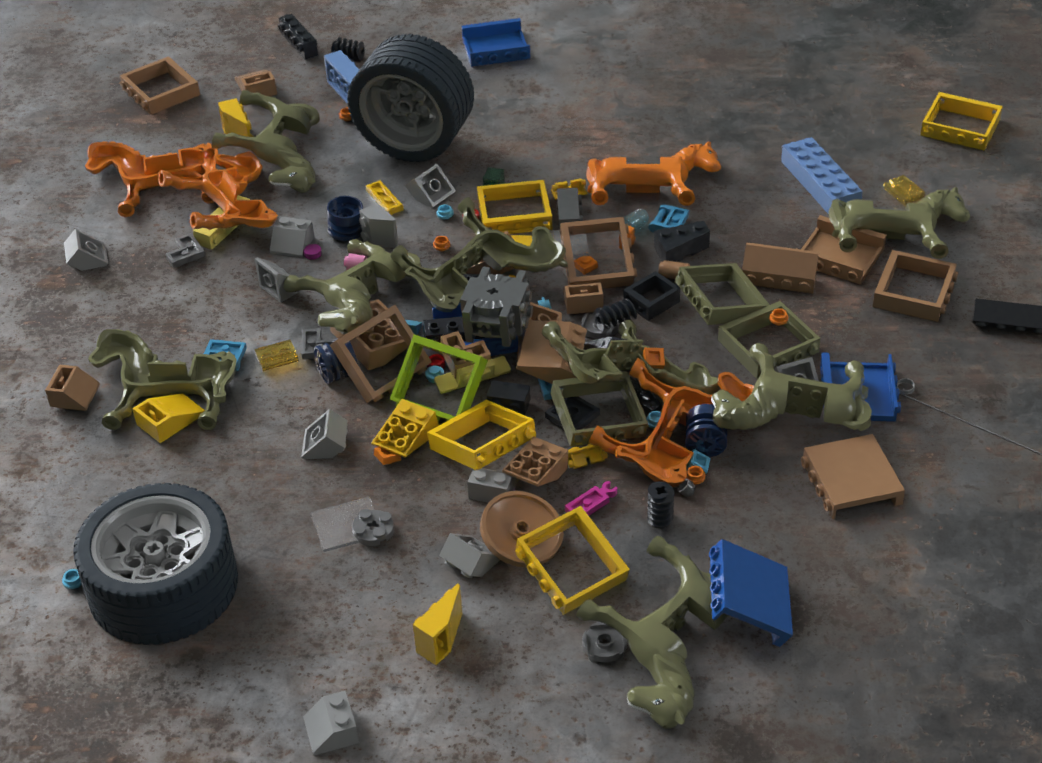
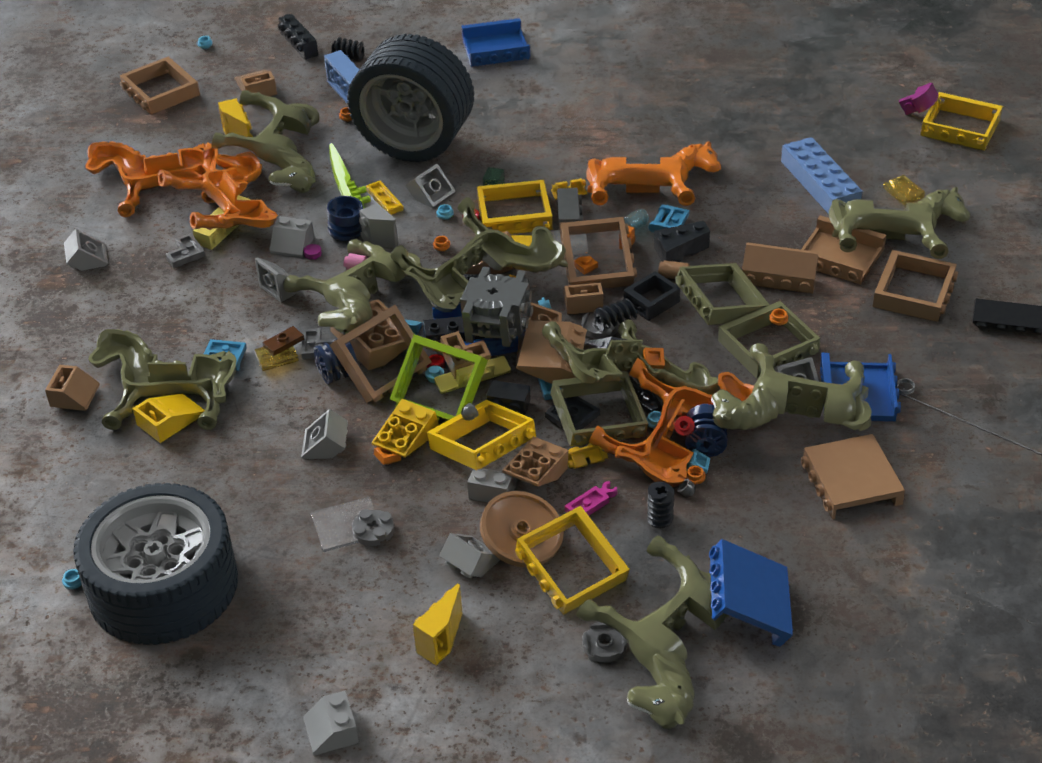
none -> medium azure plate [197,36,213,49]
none -> reddish brown plate [262,326,304,356]
none -> lime piece [329,143,371,209]
none -> dark grey hinge [461,403,479,420]
none -> red plate [675,416,695,436]
none -> magenta brick [899,82,939,115]

